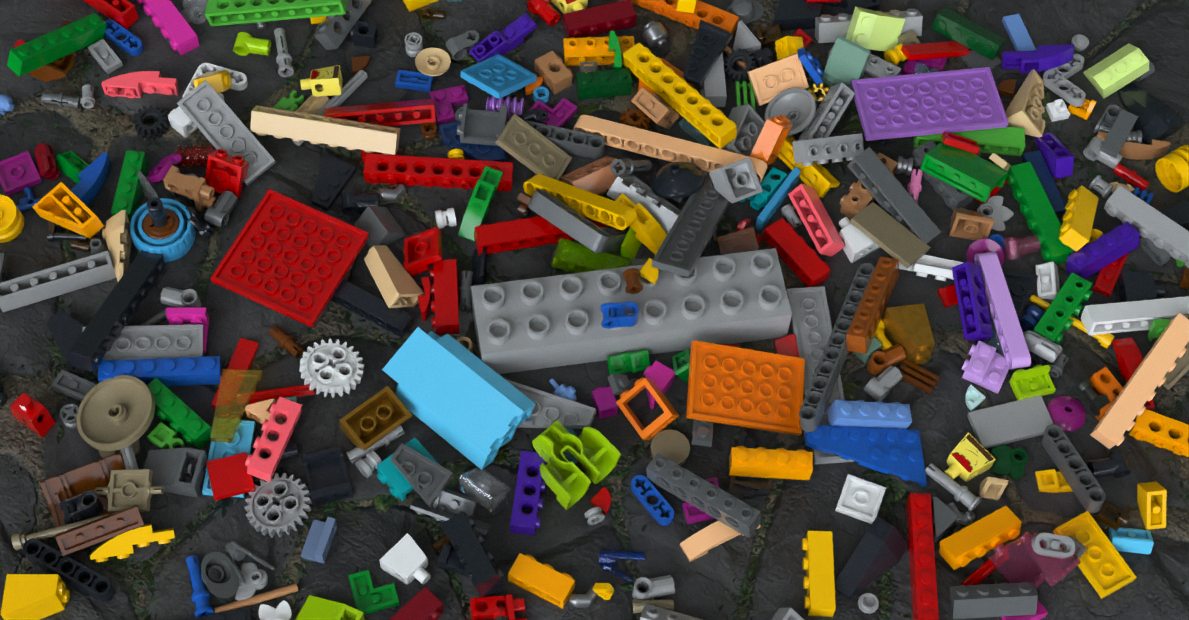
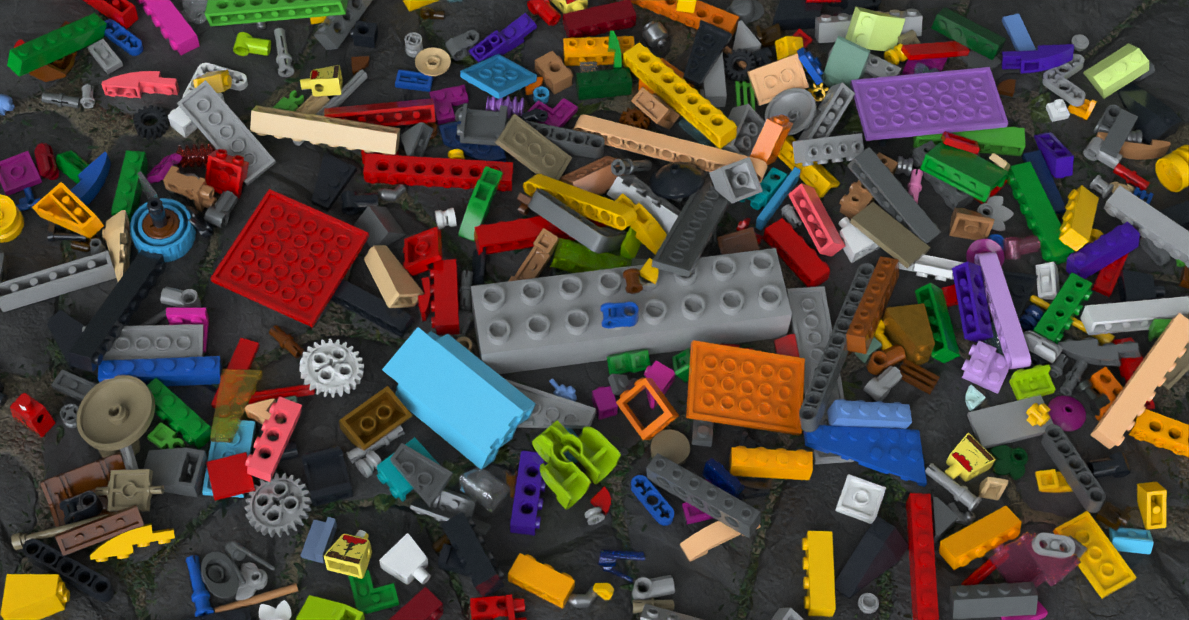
tan wedge [1006,69,1045,138] -> none
none -> light yellow torso [324,530,372,579]
none -> dark grey slope [400,122,433,157]
none -> clear orange hand [505,470,518,498]
none -> medium nougat slope [508,228,560,282]
none -> clear blue bracket [702,458,745,497]
none -> green brick [915,283,960,363]
none -> yellow gear [1026,403,1051,427]
none -> dark grey slope [1058,338,1141,366]
none -> dark grey pin [1060,359,1088,396]

